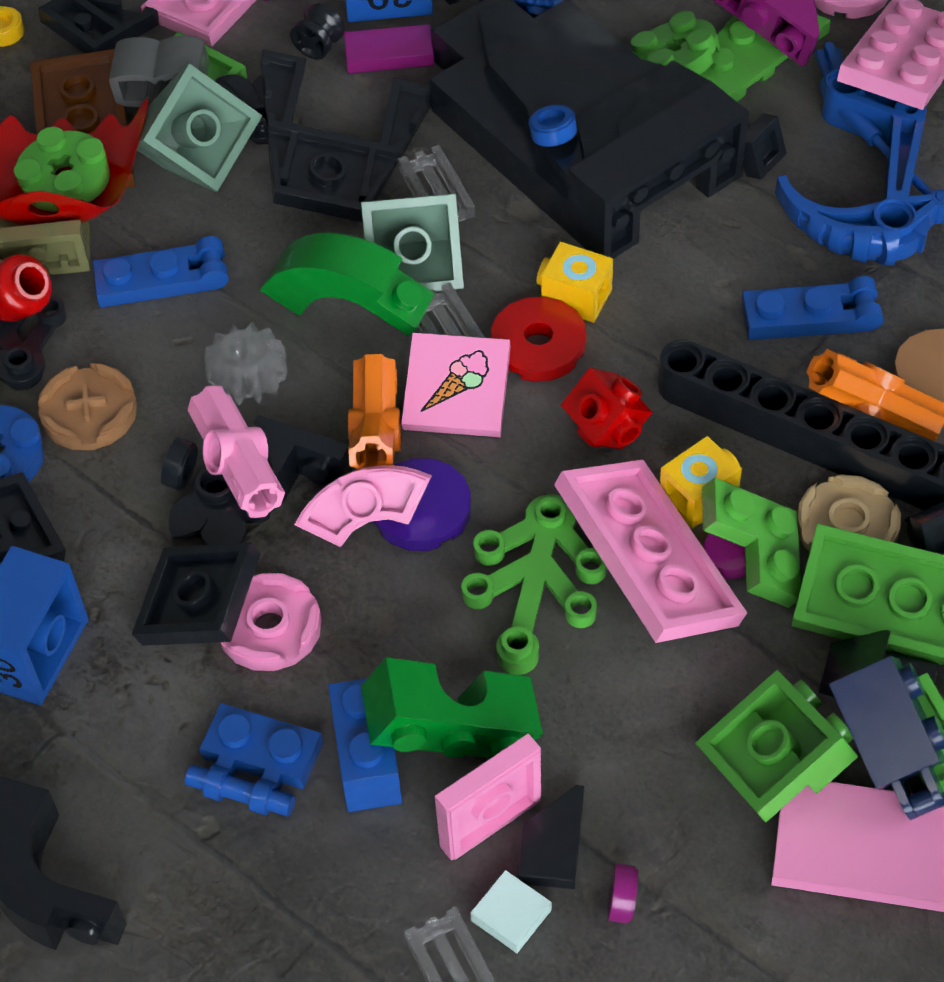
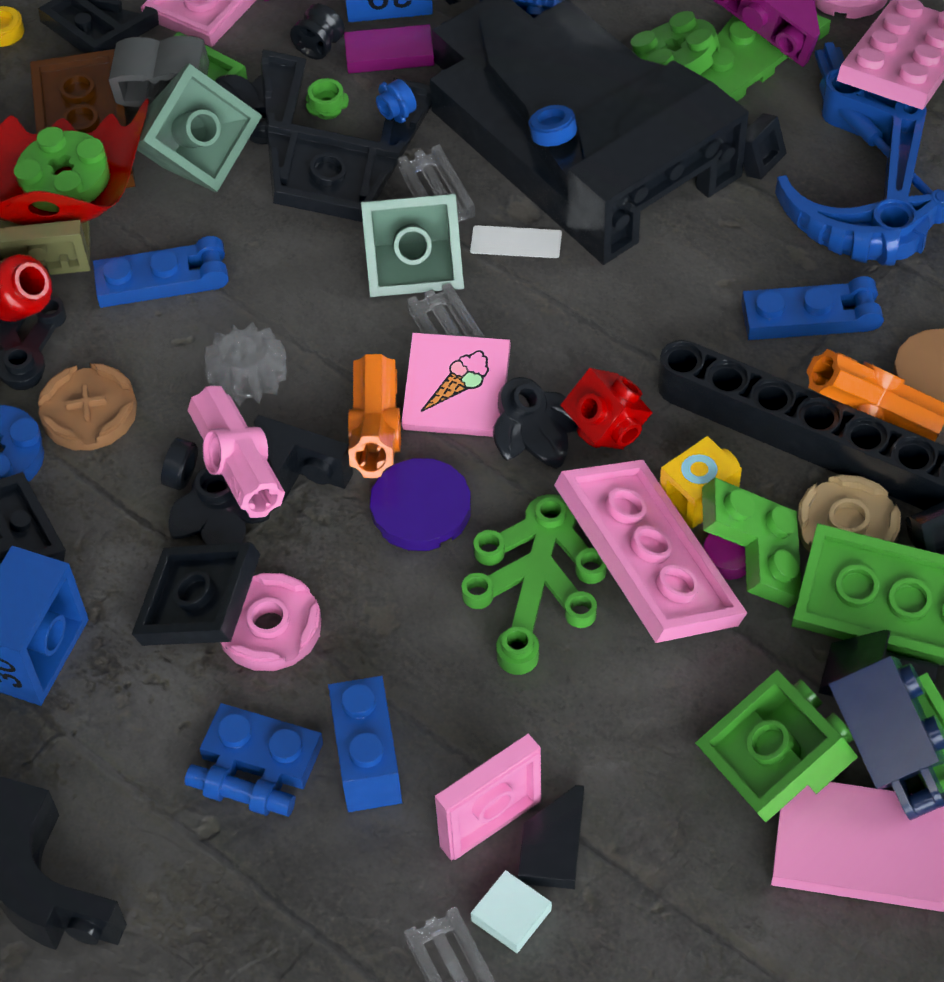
green arch [259,233,435,337] -> none
bright pink tile [295,465,432,547] -> none
green arch [361,657,543,758] -> none
red tile [491,297,587,382] -> none
yellow brick [536,241,613,323] -> none
magenta tile [607,863,638,924] -> none
none -> bright green plate [306,78,349,120]
none -> blue plate [376,79,417,123]
none -> white sticker [470,225,562,258]
none -> black plate [493,377,579,469]

